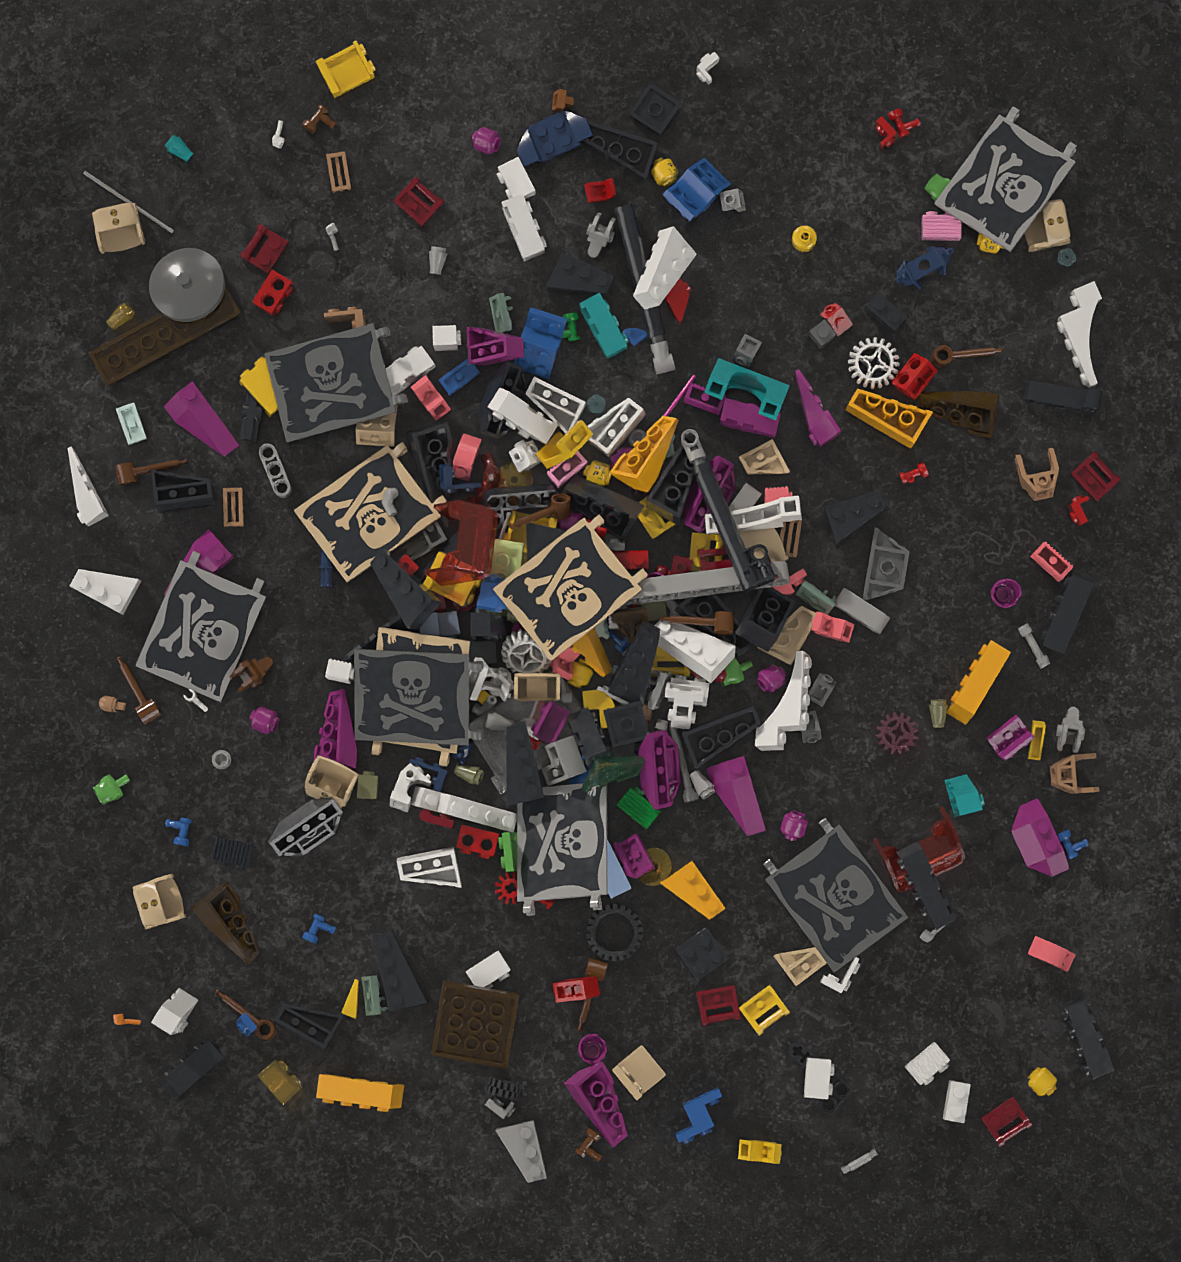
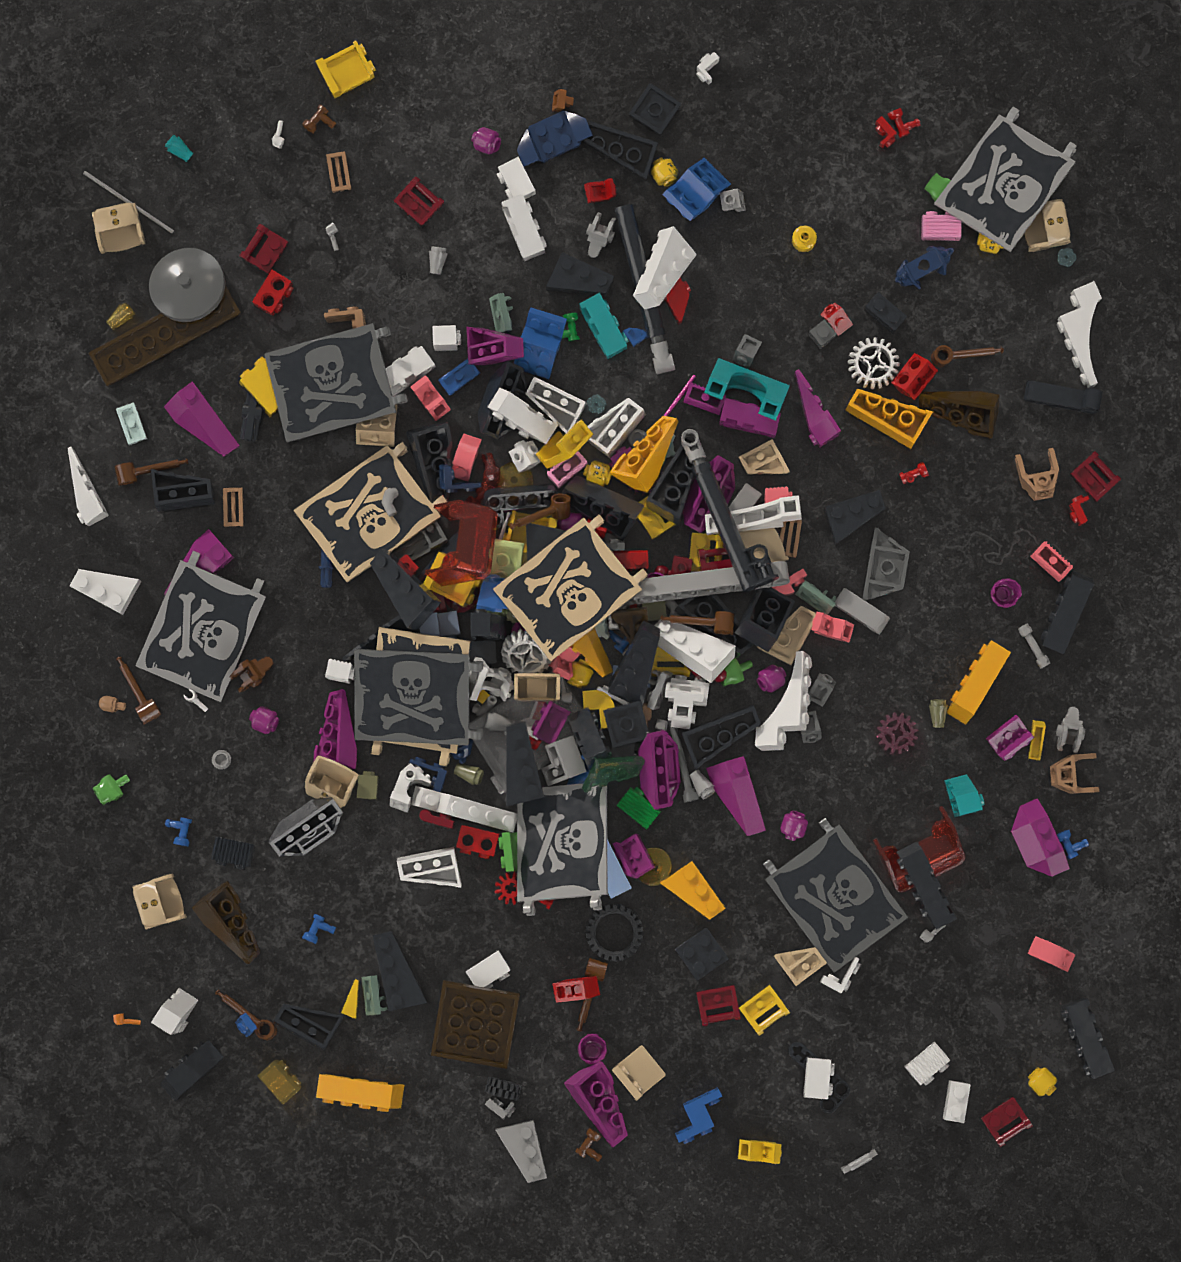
light grey beam [259,444,292,498] -> none

